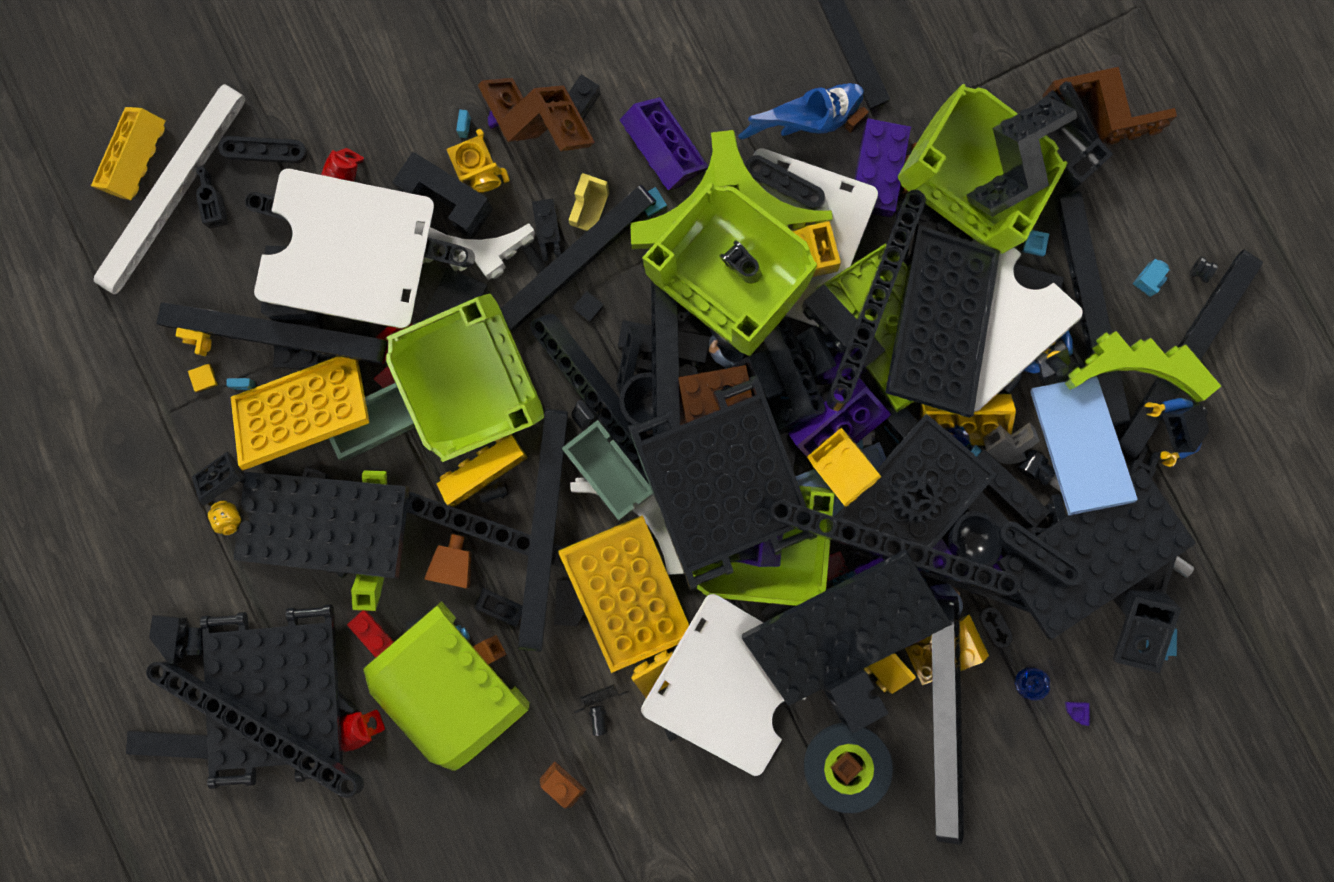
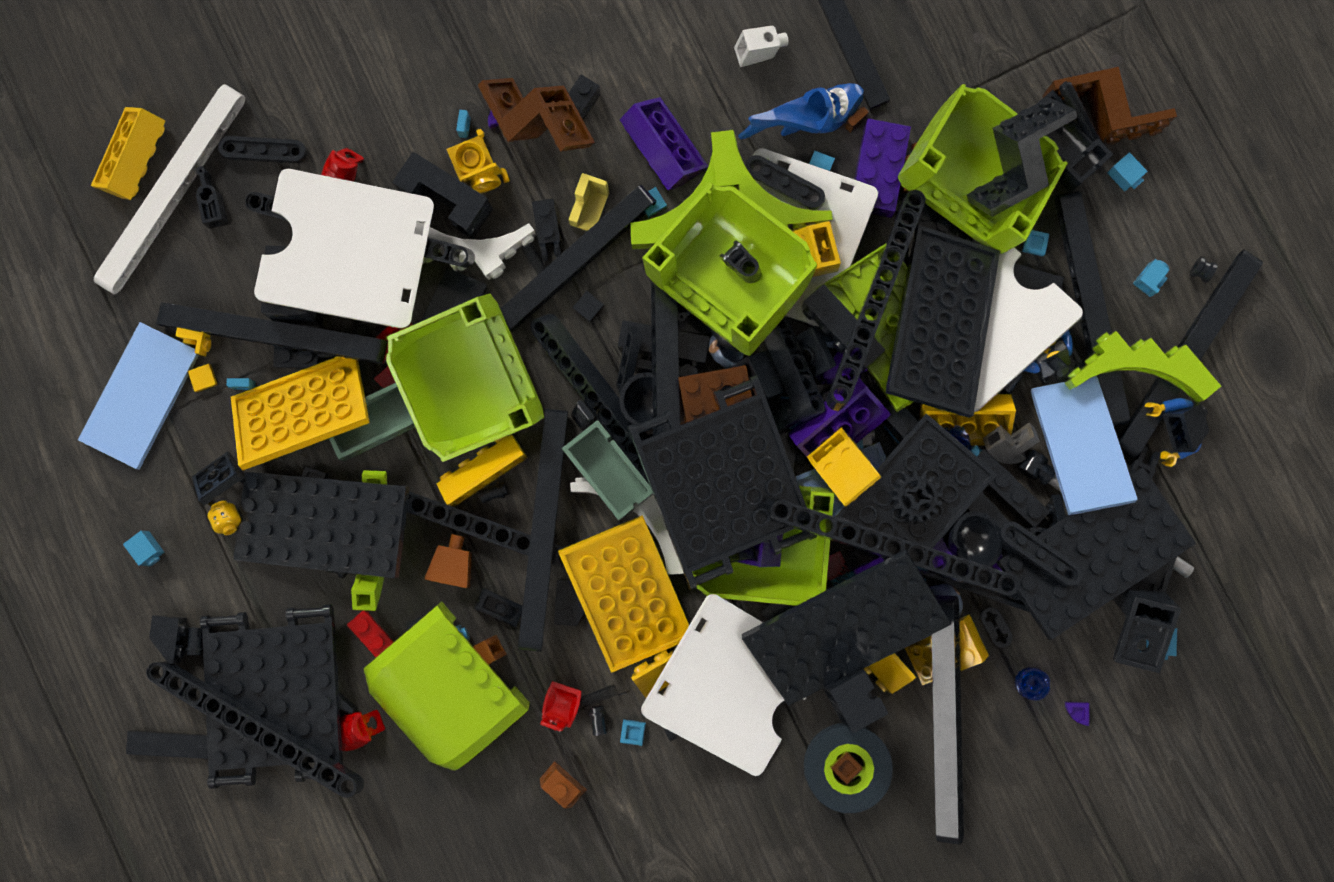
none -> light blue tile [78,322,199,470]
none -> dark azure brick [123,531,164,567]
none -> red piece [540,681,582,731]
none -> dark azure tile [620,719,646,746]
none -> white torso [734,26,788,67]
none -> dark azure tile [809,151,835,171]
none -> dark azure brick [1107,152,1148,192]

